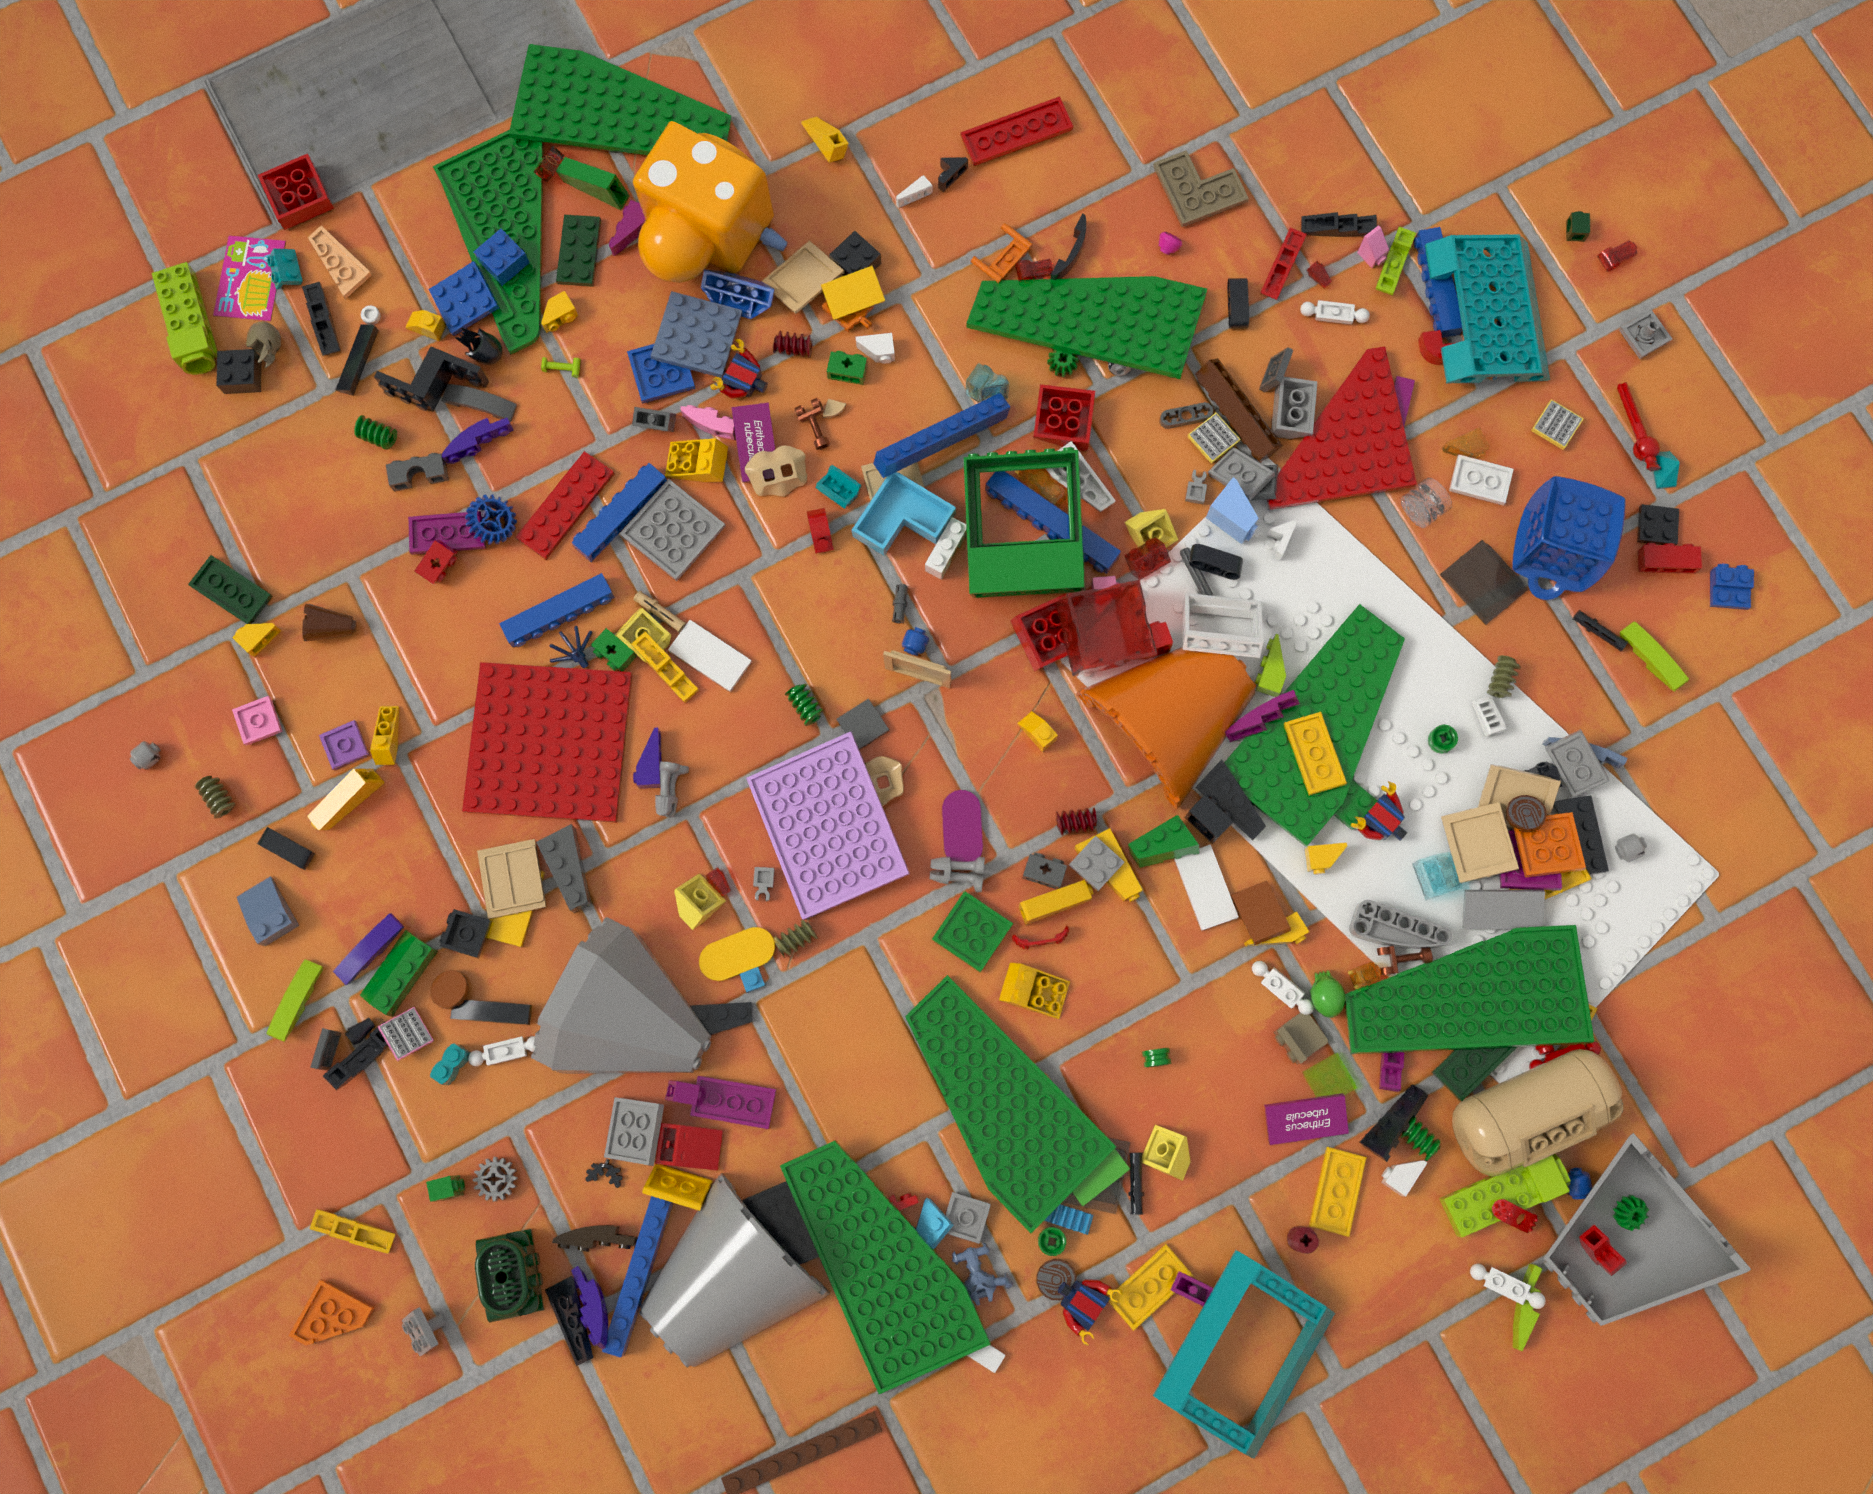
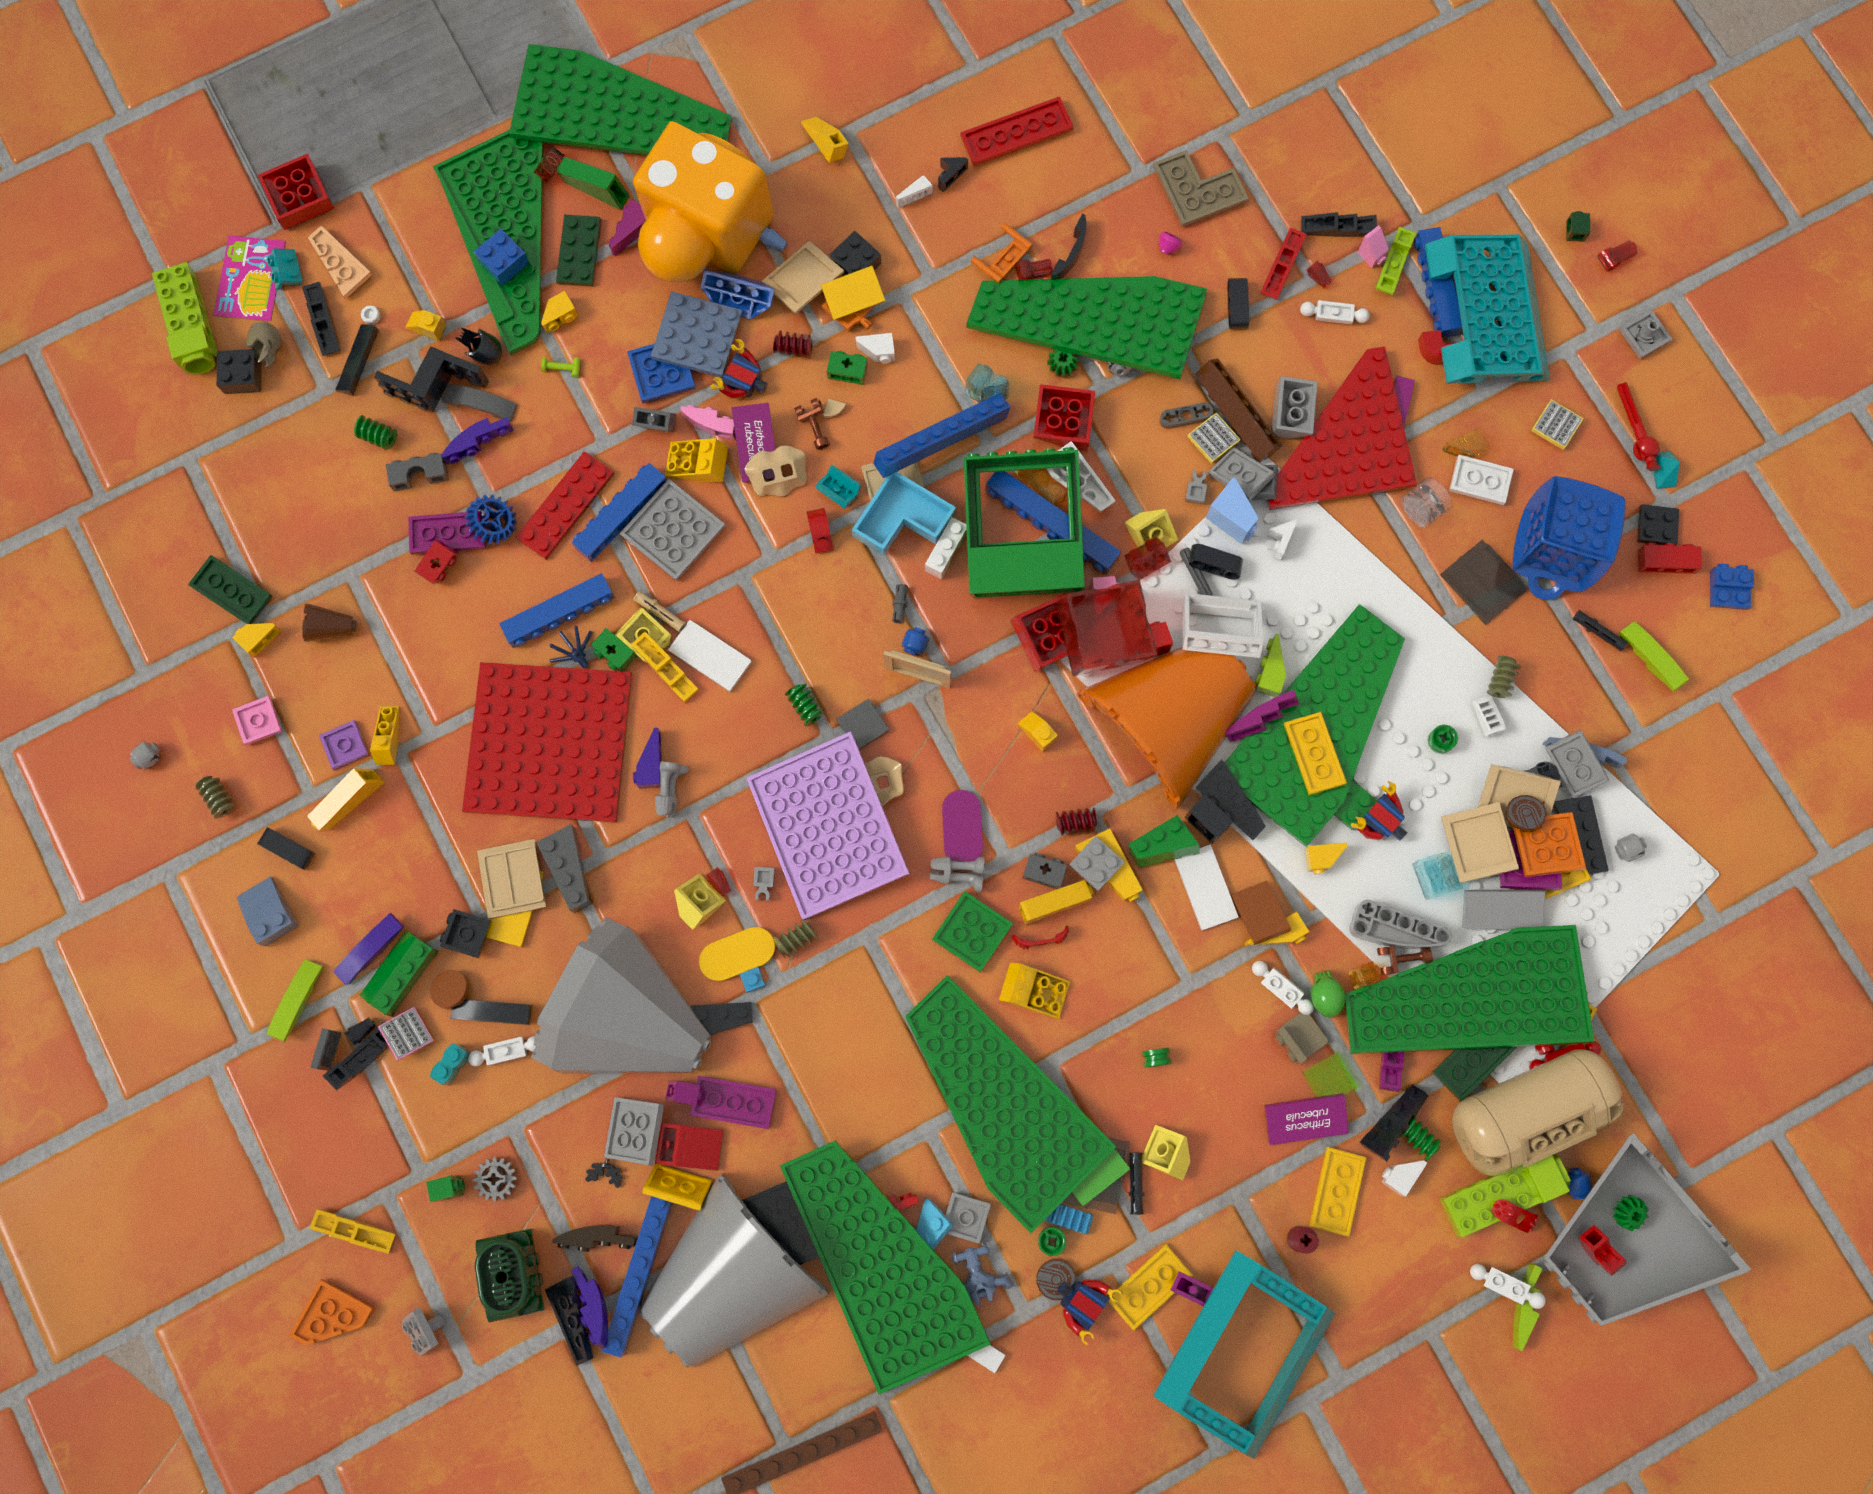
blue plate [428,261,500,336] -> none
dark grey tile [1259,347,1293,392] -> none

